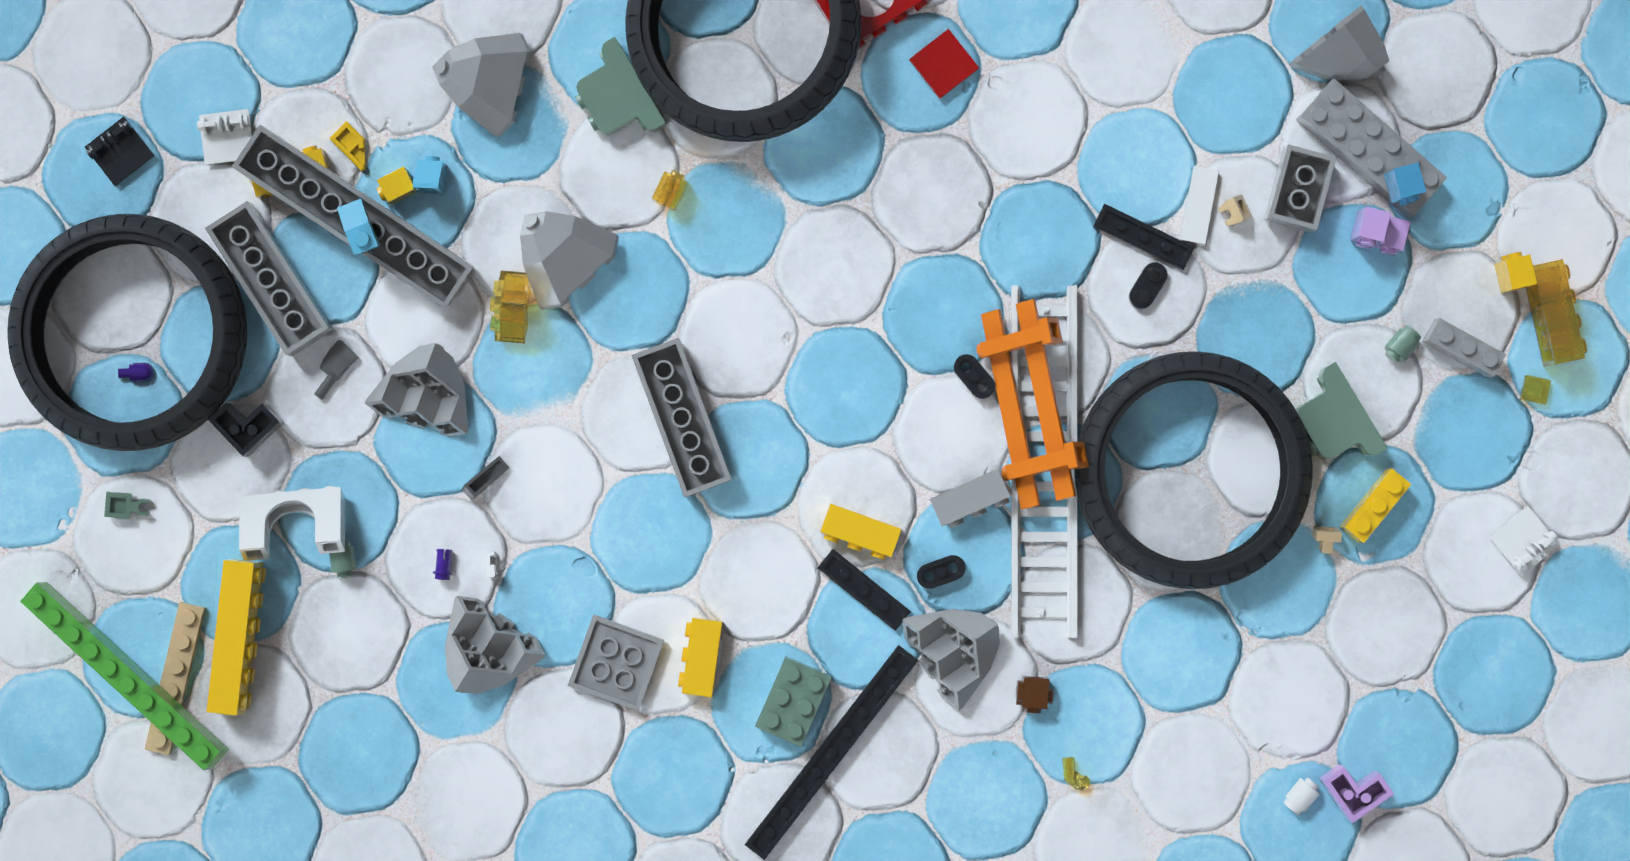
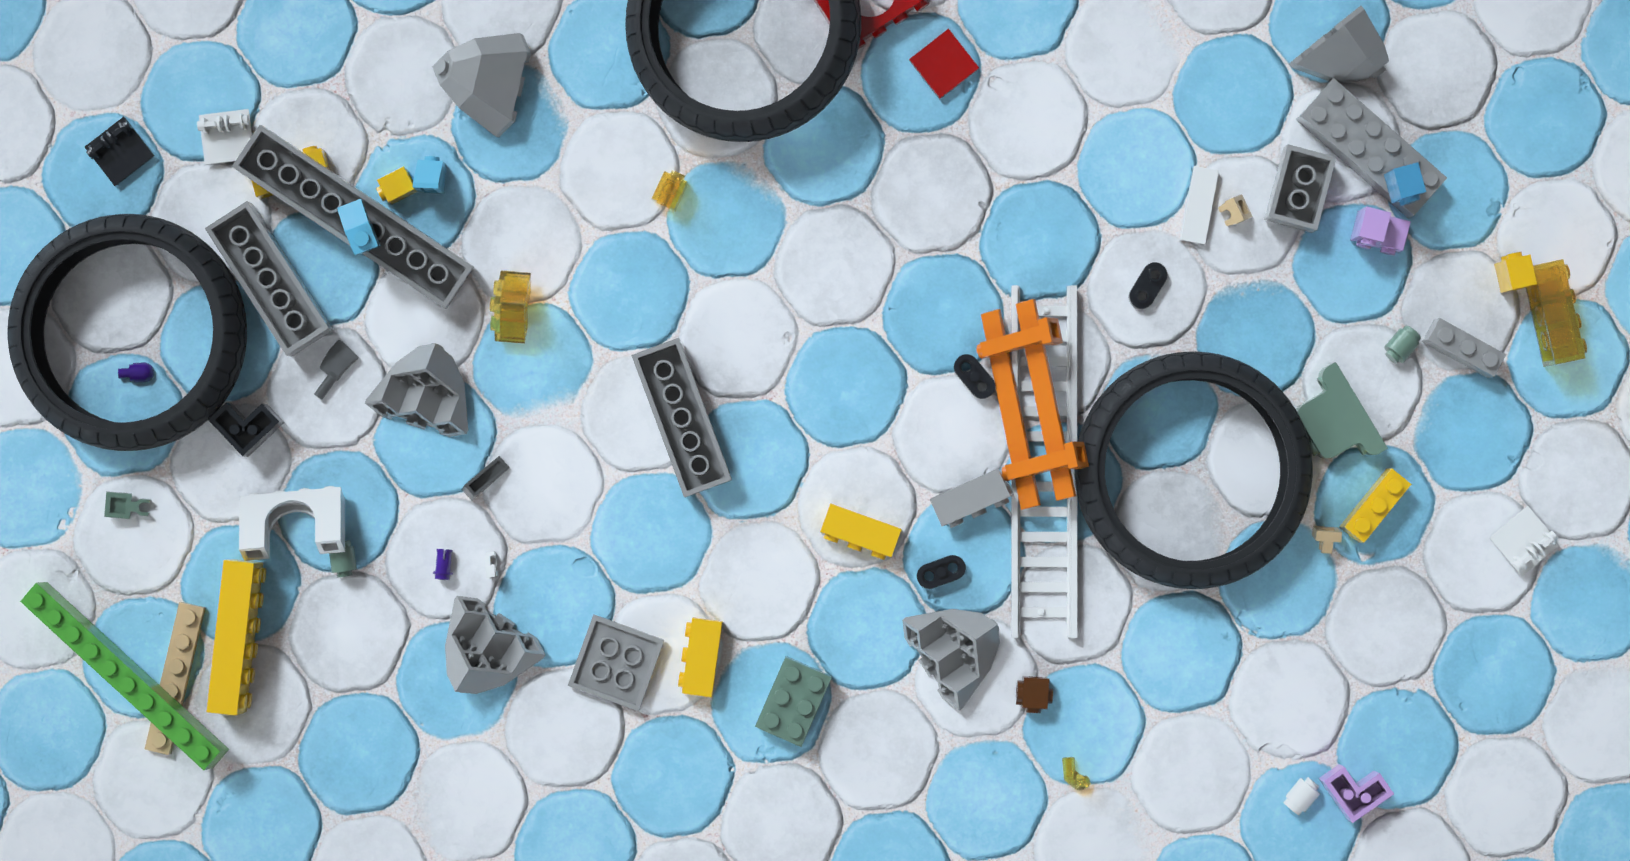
yellow tile [329,121,366,172] -> none
light grey brick [520,211,619,310] -> none
sand green brick [575,36,667,135] -> none
black plate [744,644,918,860] -> none
black tile [817,549,911,631] -> none
black tile [1093,203,1194,270] -> none
clear yellow tile [1519,375,1551,405] -> none

